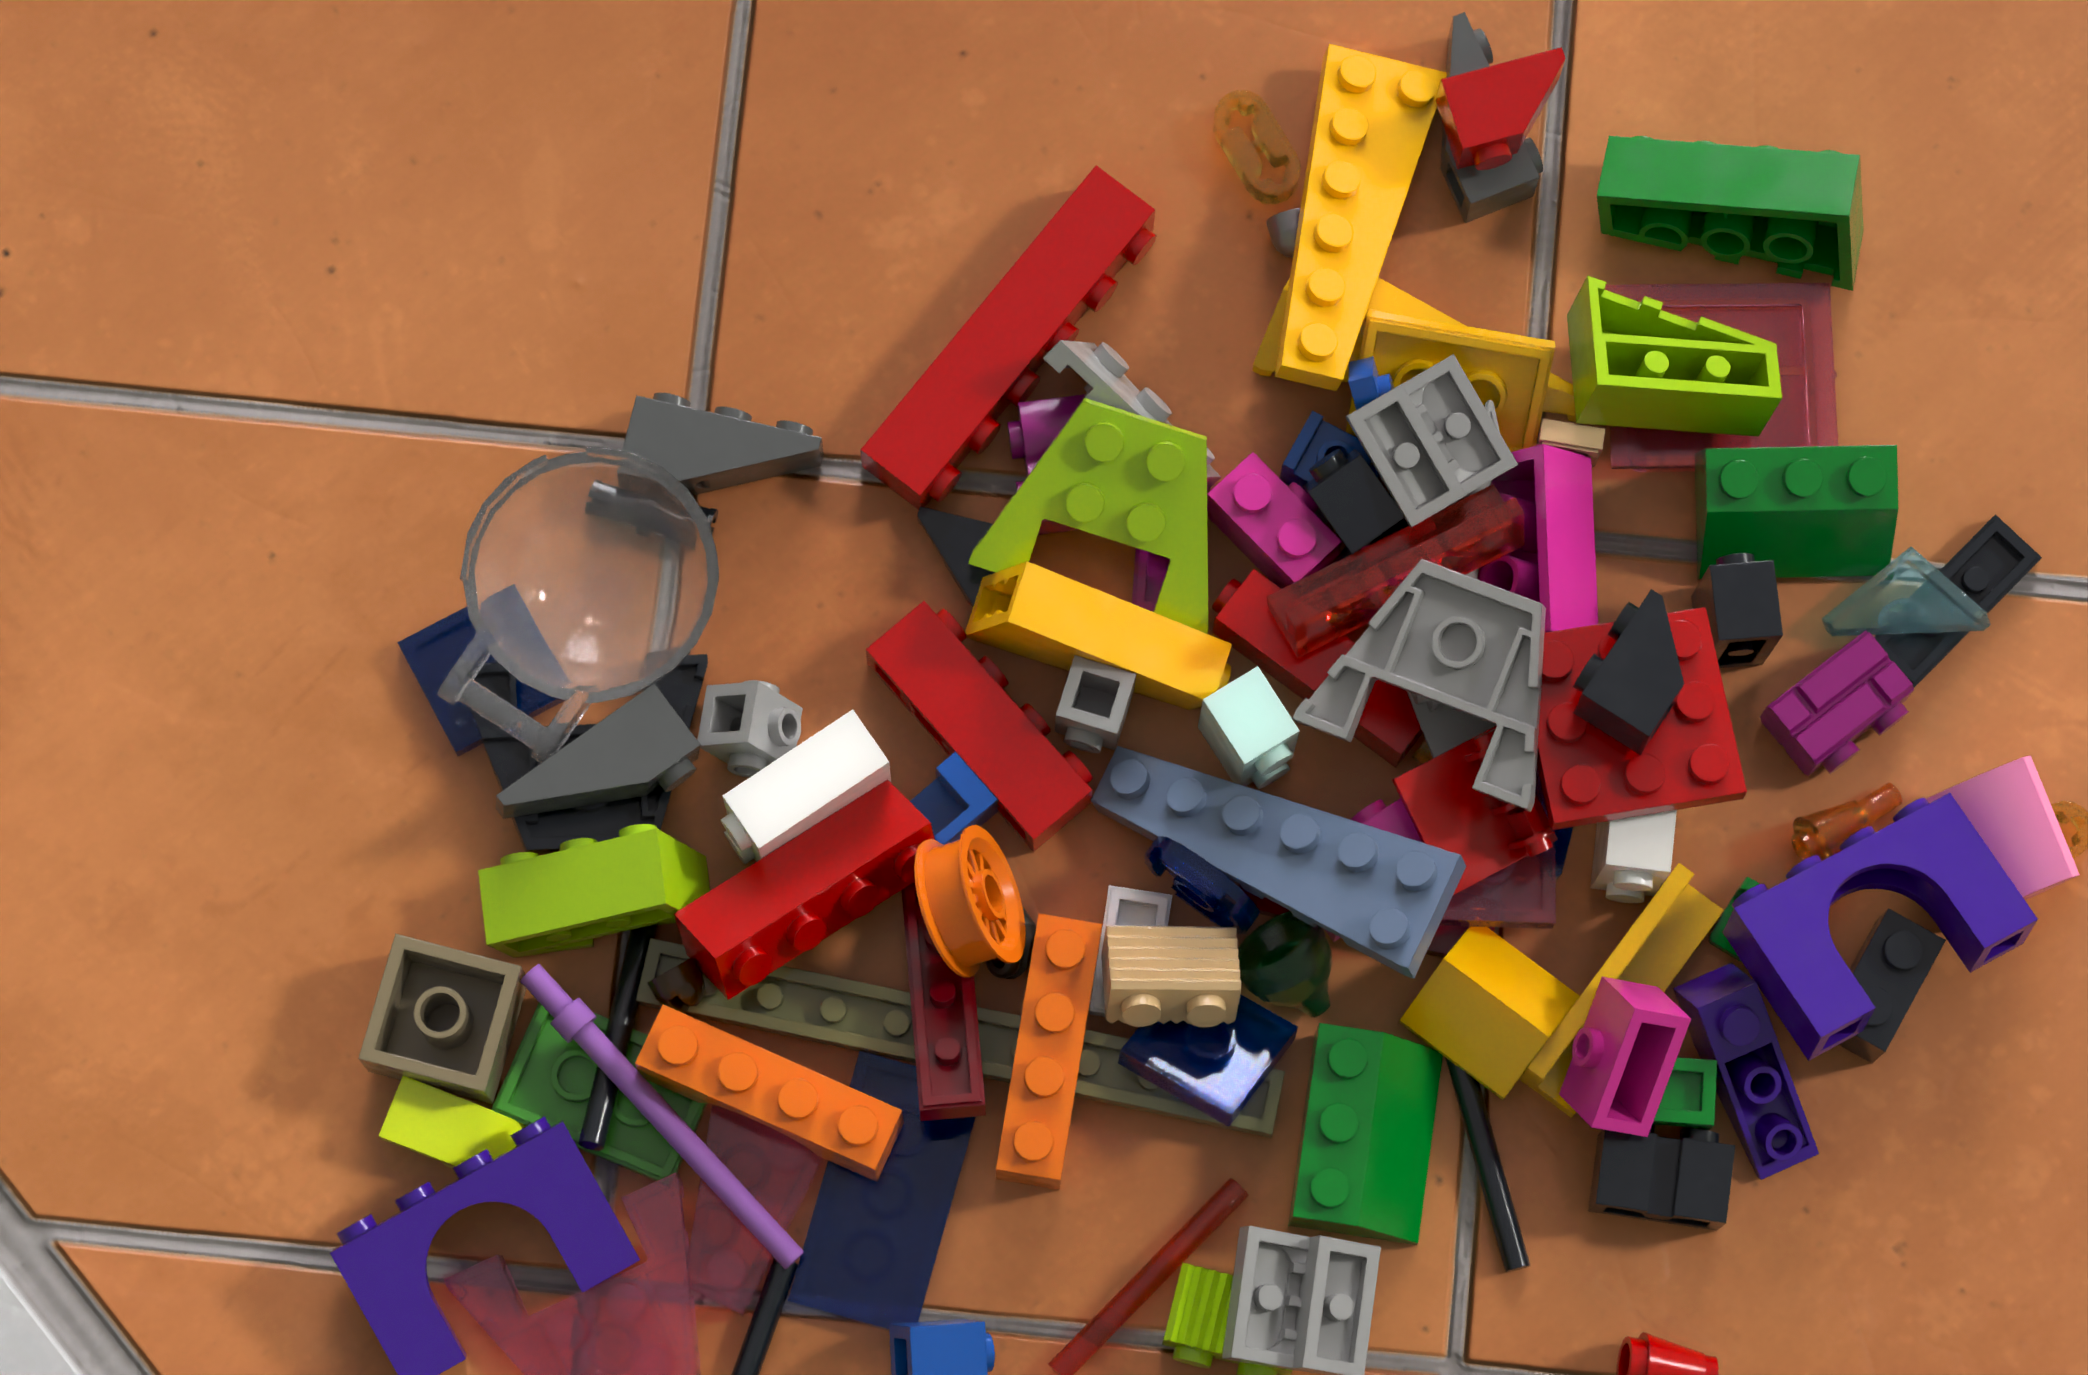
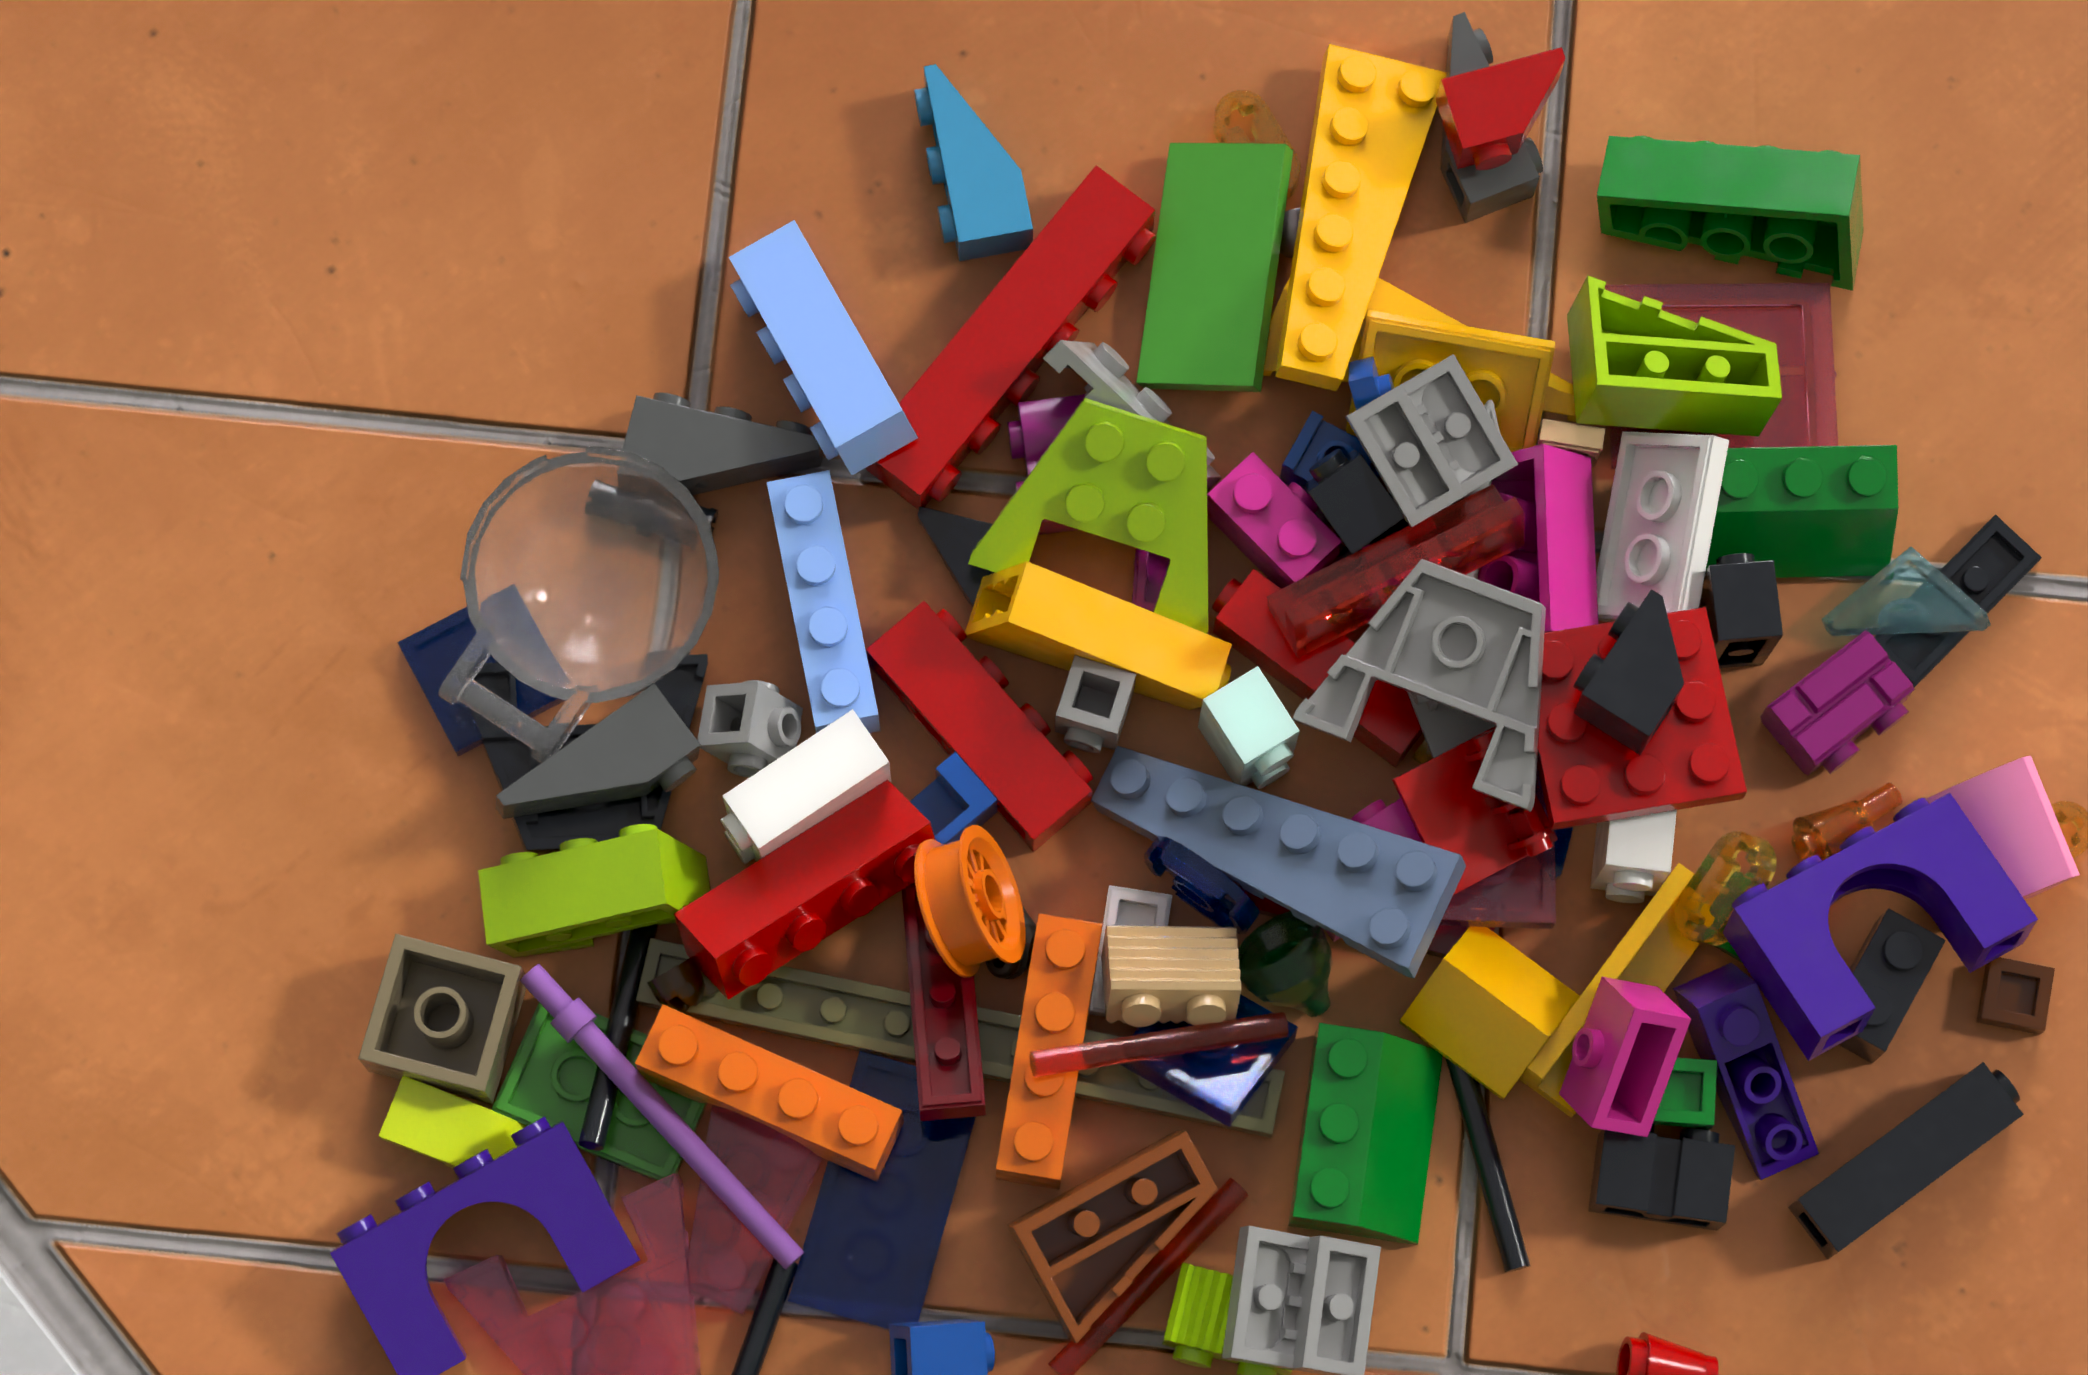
none -> light blue brick [729,220,918,475]
none -> light blue brick [767,470,880,733]
none -> dark azure slope [914,64,1033,262]
none -> dark orange wedge [1007,1130,1218,1344]
none -> clear red bar [1029,1012,1288,1078]
none -> bright green tile [1136,143,1293,392]
none -> white tile [1596,431,1729,622]
none -> clear yellow beam [1674,831,1777,946]
none -> black brick [1788,1062,2024,1259]
none -> reddish brown tile [1976,957,2055,1035]

